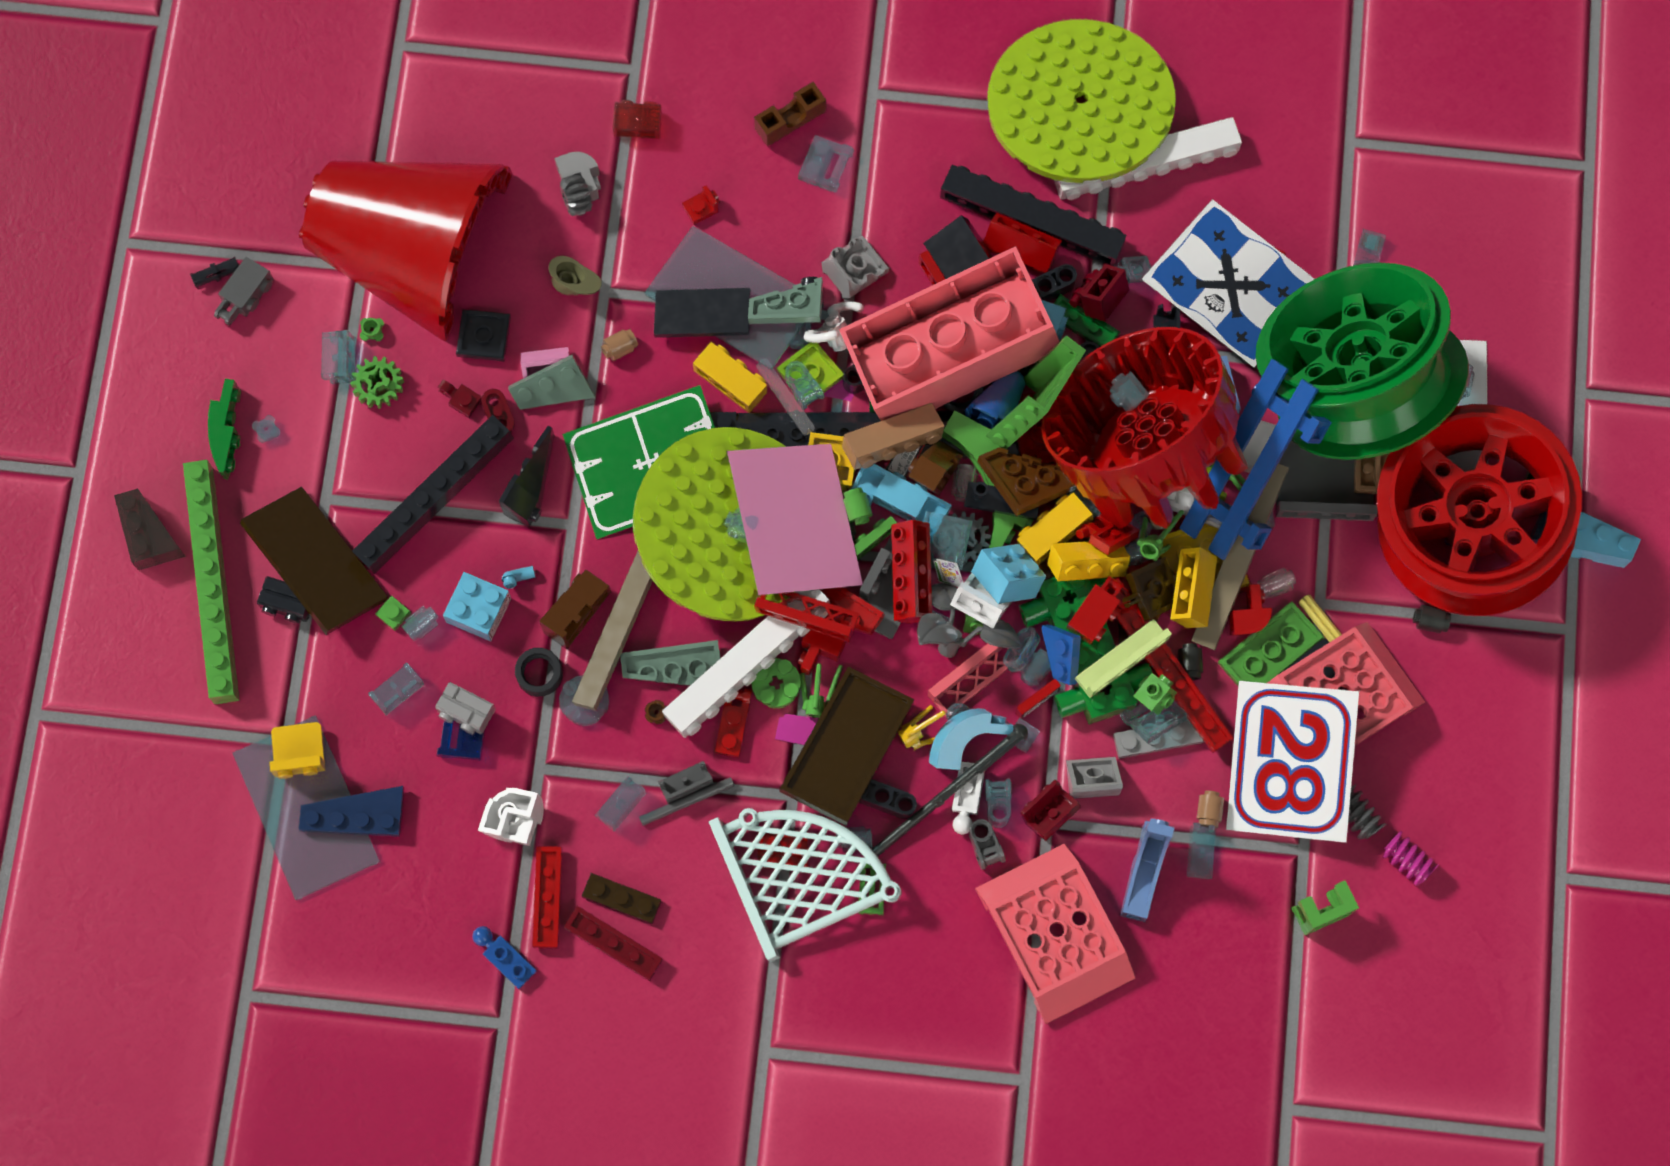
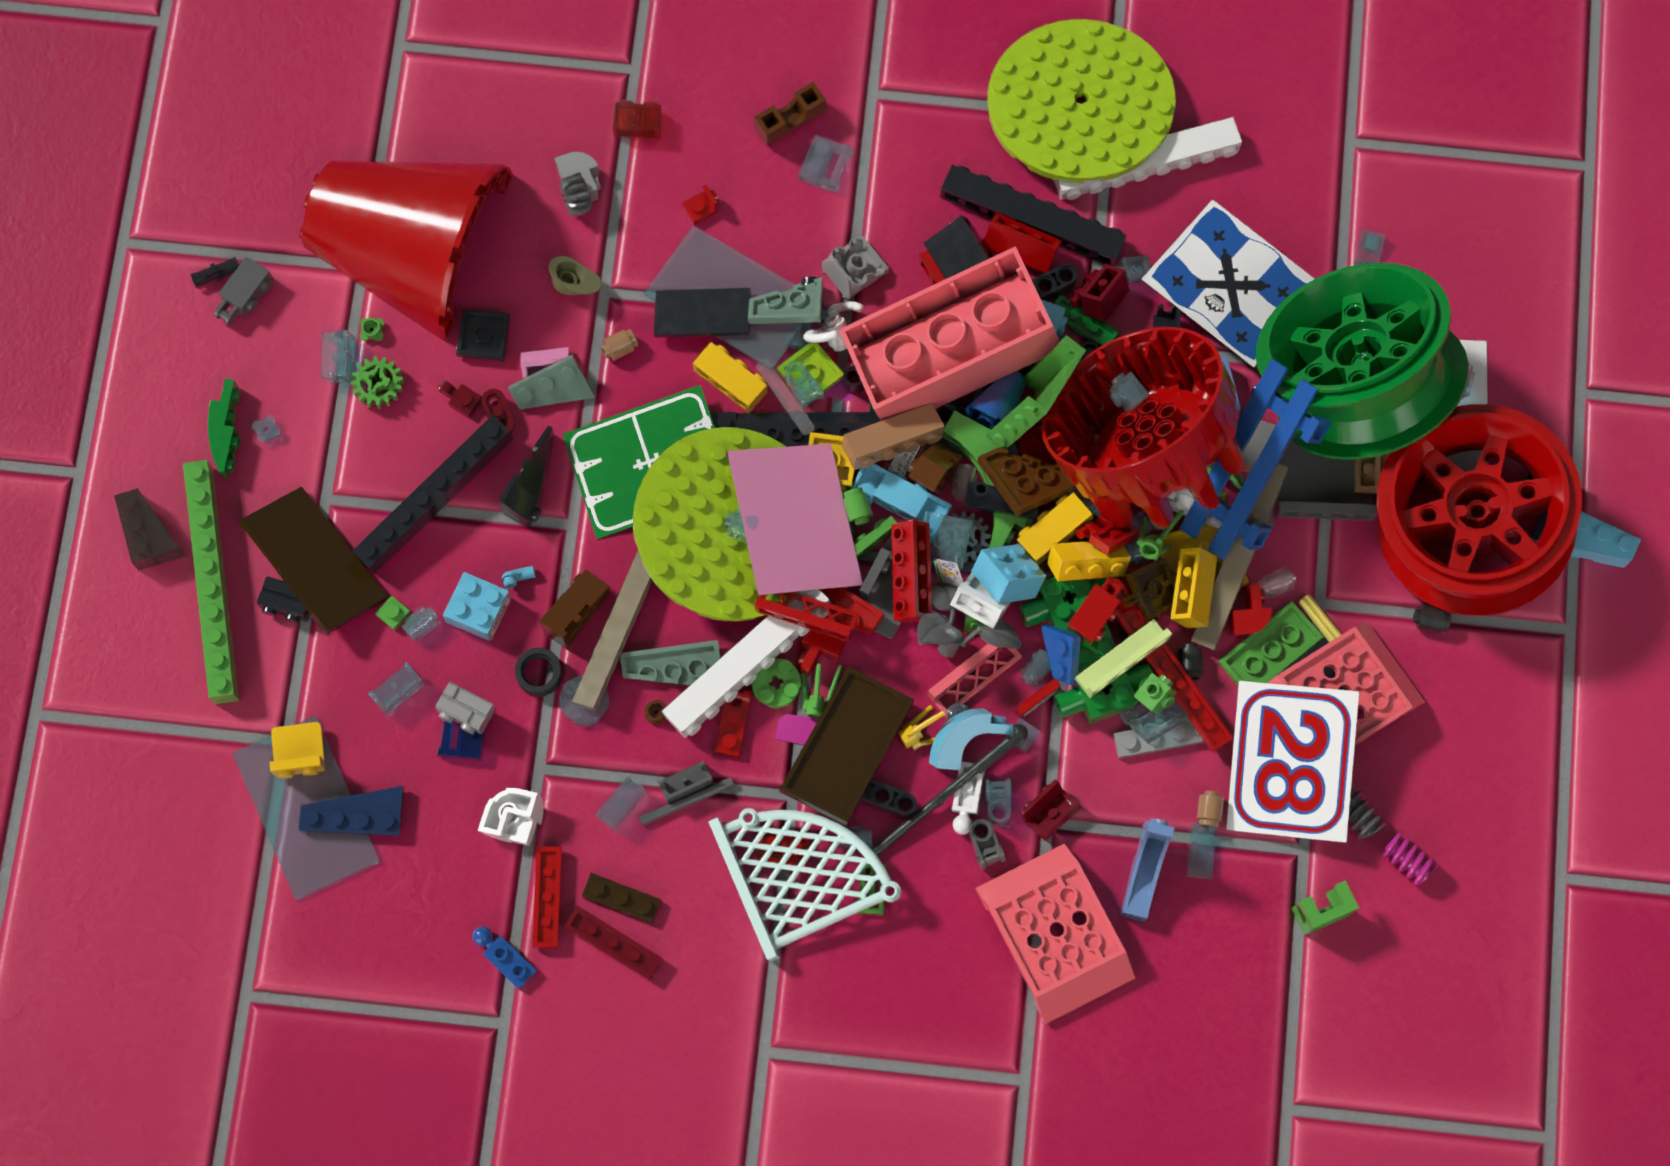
clear light blue plate [1003,627,1040,672] -> none
light grey slope [1066,757,1123,799] -> none

